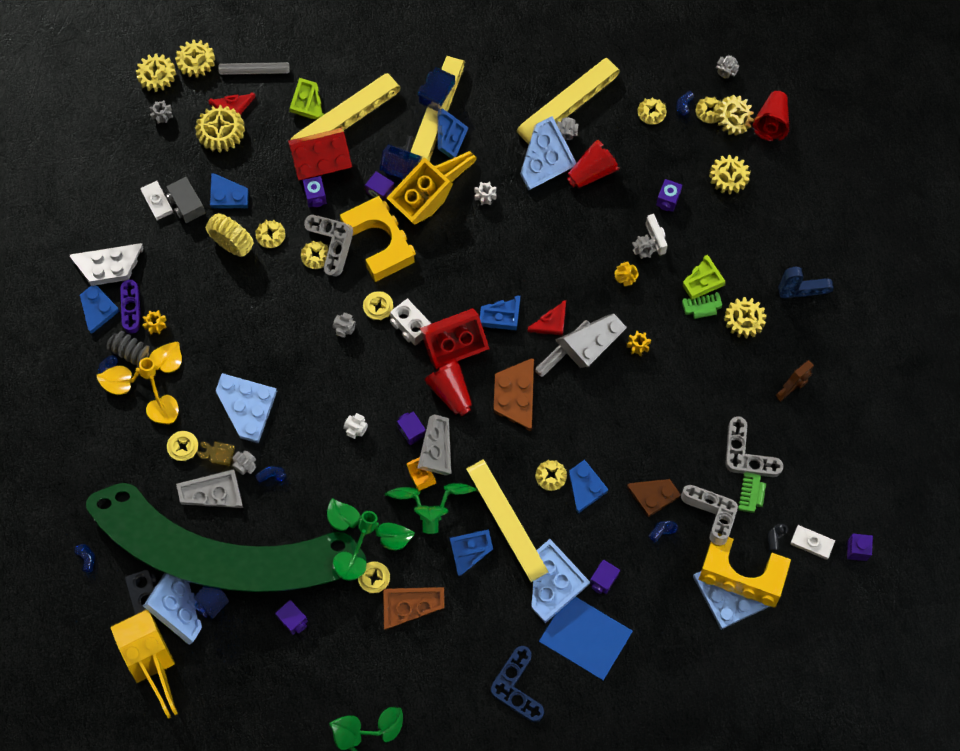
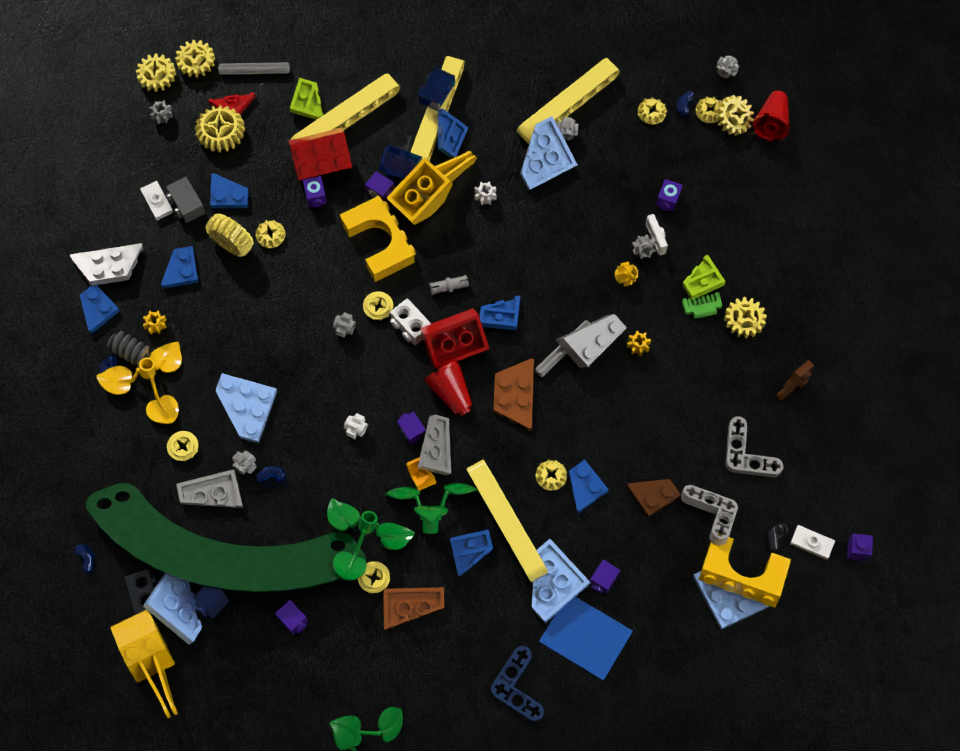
dark purple beam [120,280,141,333] -> none
clear yellow plate [198,442,235,466] -> none
light yellow gear [301,241,329,269] -> none
light grey beam [304,215,353,277] -> none
red tile [528,301,566,335] -> none
red cone [567,140,619,188] -> none
clear blue arm [649,521,678,542] -> none
light yellow gear [709,155,750,194] -> none
bright green piece [738,472,766,513] -> none
dark blue beam [778,267,834,298] -> none
none -> blue wing [161,246,198,289]
none -> light grey pin [429,275,469,295]

